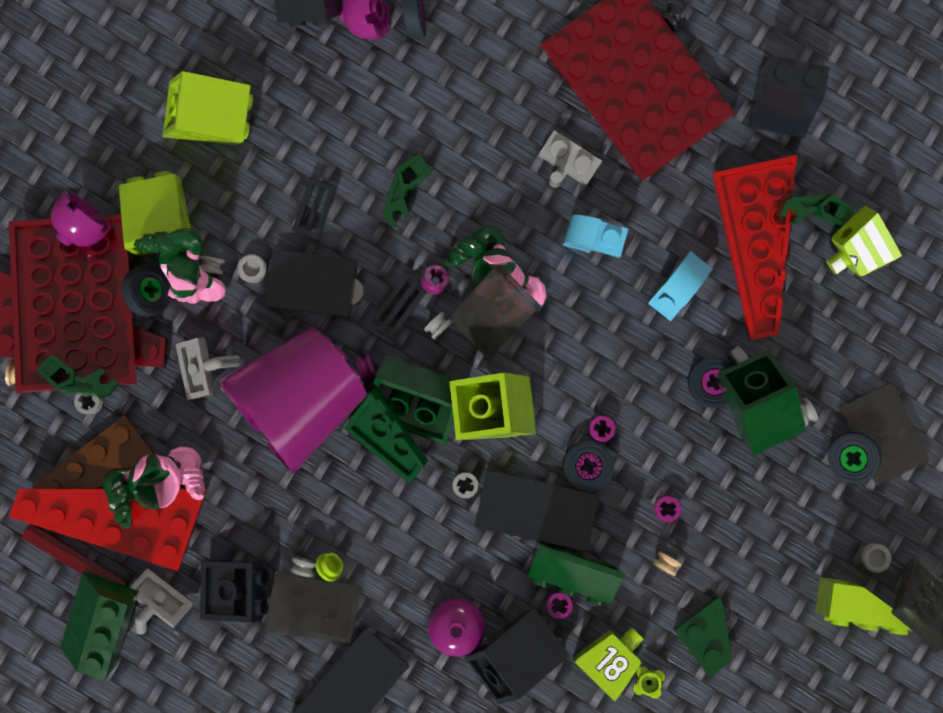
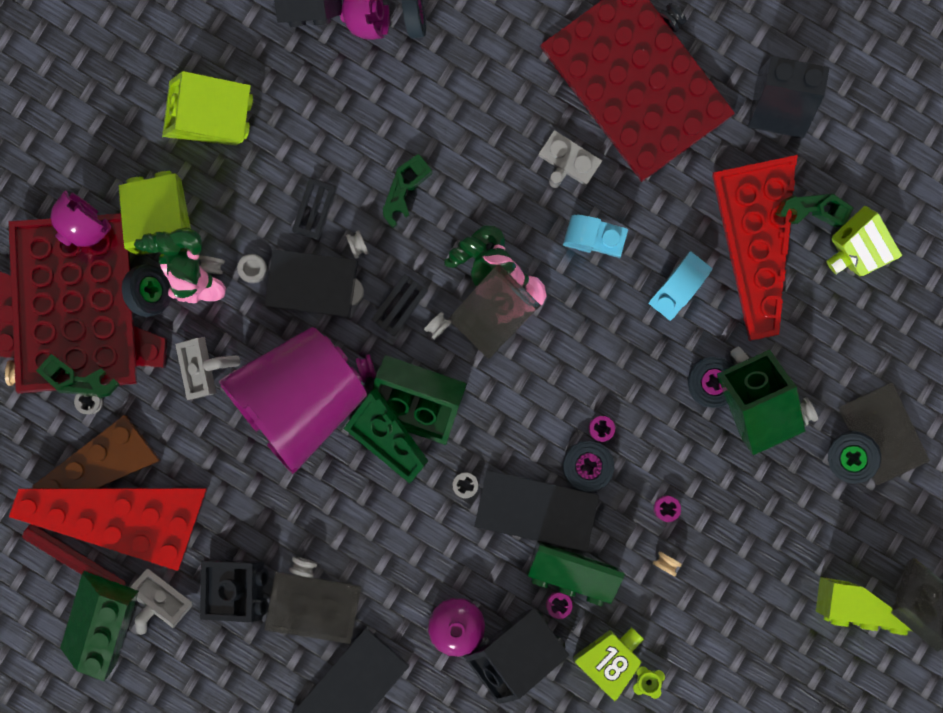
hair [102,446,205,529] -> none
lime plate [315,553,343,582] -> none
magenta bush [421,265,449,294] -> none
lime slope [449,373,536,440] -> none
dark green wing [673,596,733,678] -> none
light grey tile [860,543,892,573] -> none
none -> light grey bush [346,230,369,259]

